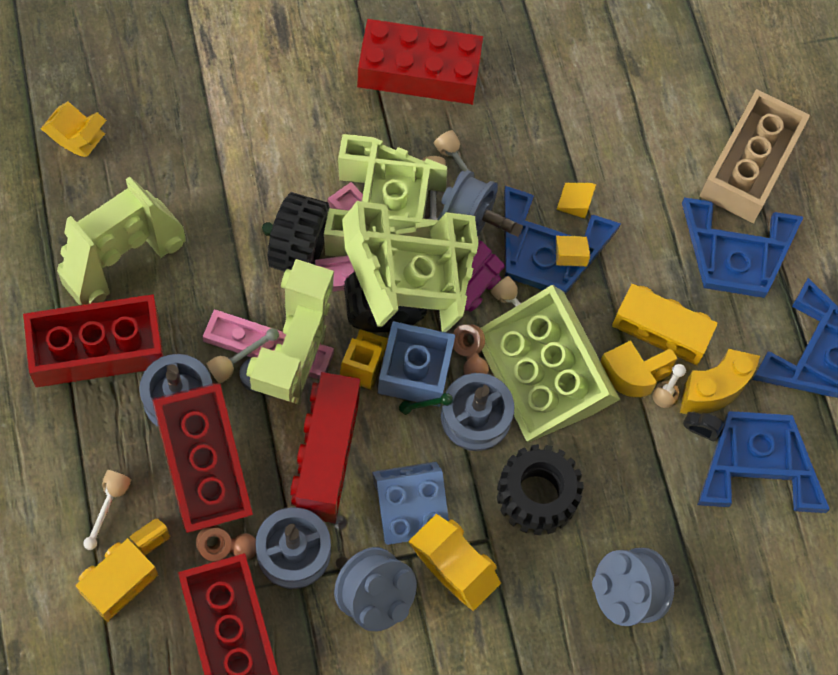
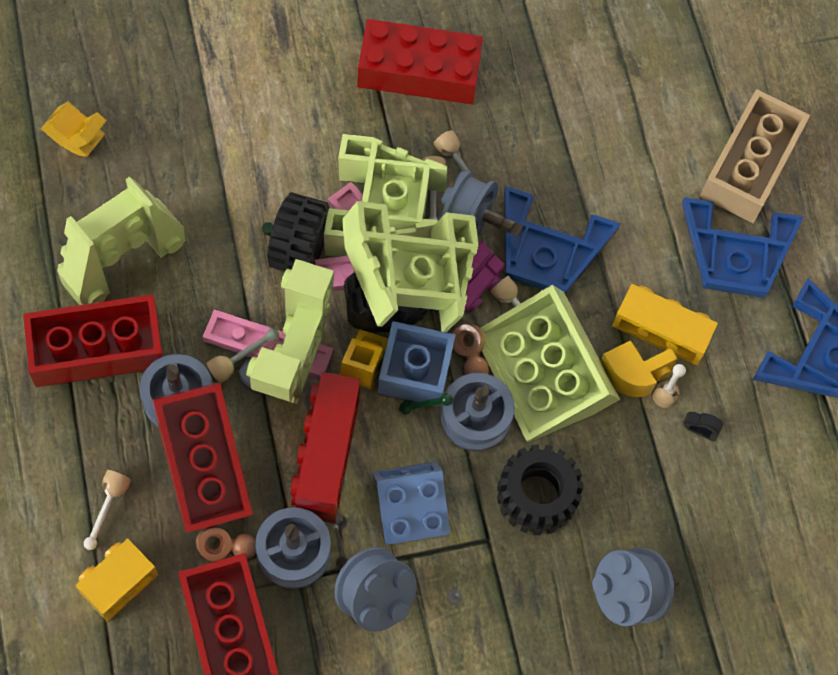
yellow slope [130,519,170,556] -> none
yellow brick [408,514,501,611] -> none
yellow slope [556,183,596,219] -> none
yellow slope [556,236,590,267] -> none
yellow brick [680,349,760,414] -> none
blue wing [697,411,830,513] -> none

